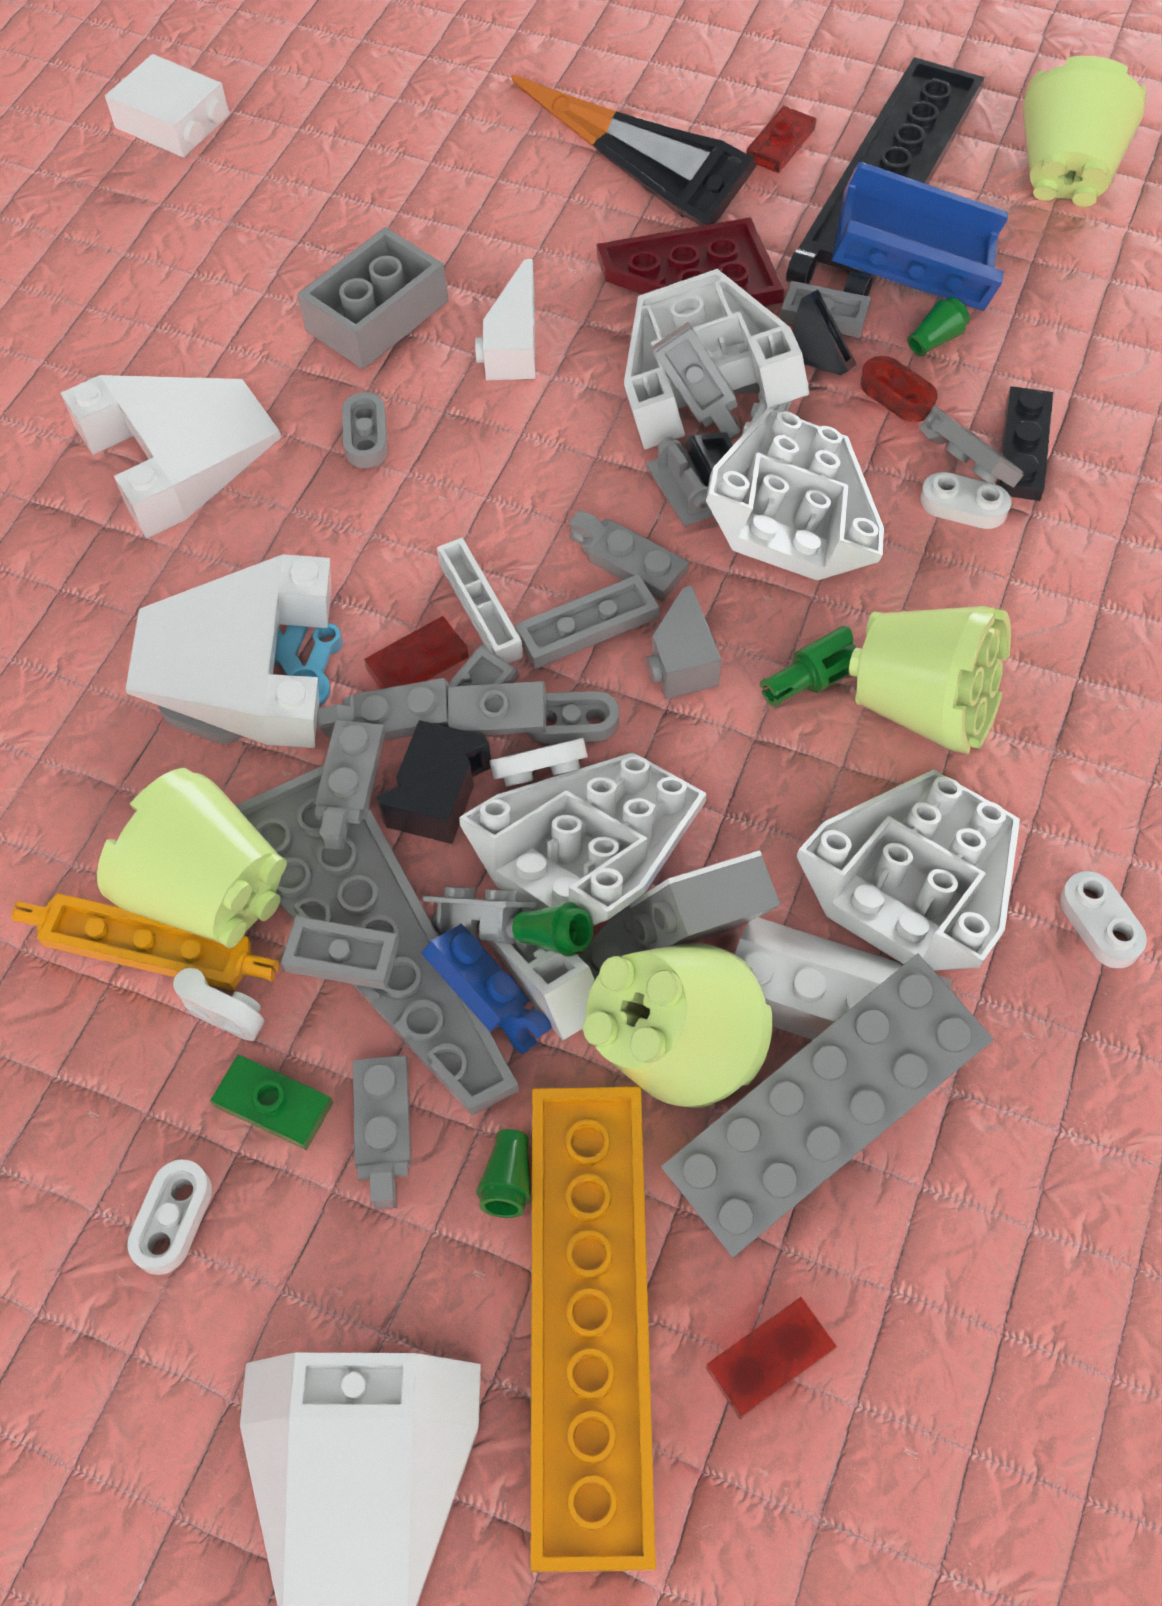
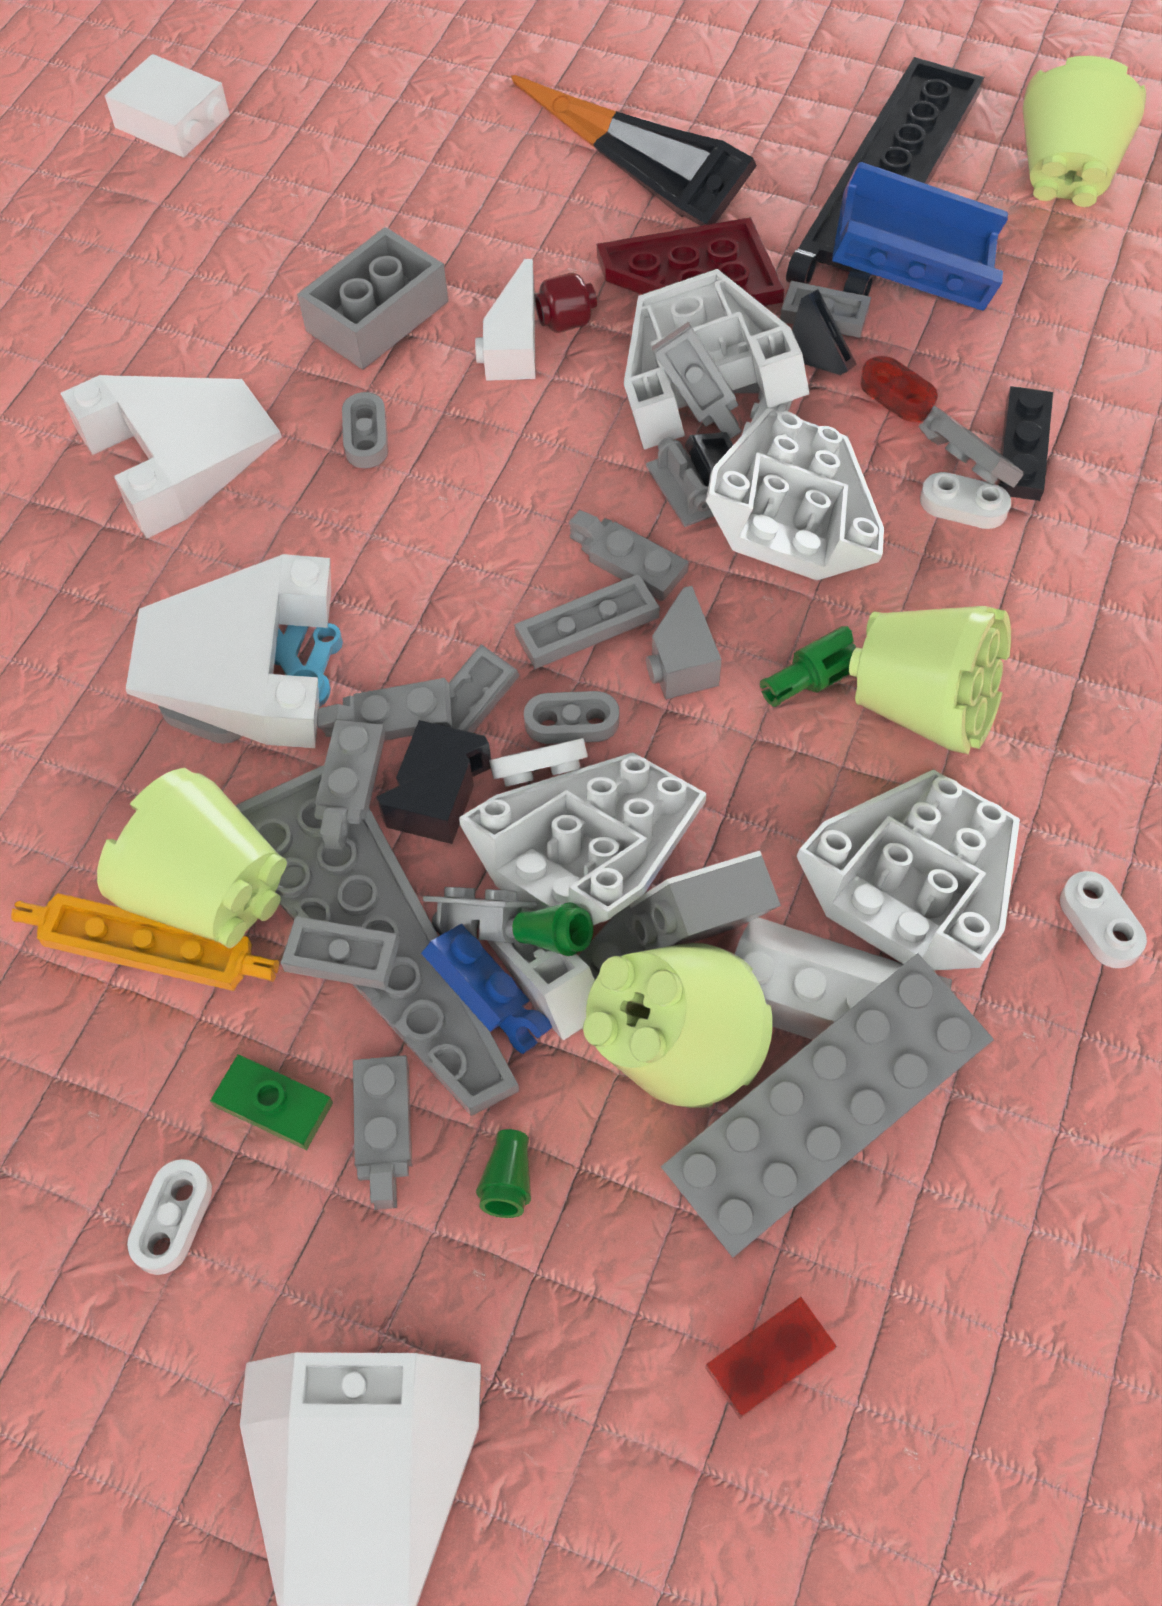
white plate [173,968,265,1041] -> none
clear red plate [364,616,469,689] -> none
white piece [437,537,523,664] -> none
light grey plate [448,681,546,736] -> none
light orange plate [530,1087,656,1573] -> none
clear red plate [746,105,817,173] -> none
green cone [907,297,970,356] -> none
none -> dark red head [534,273,597,333]

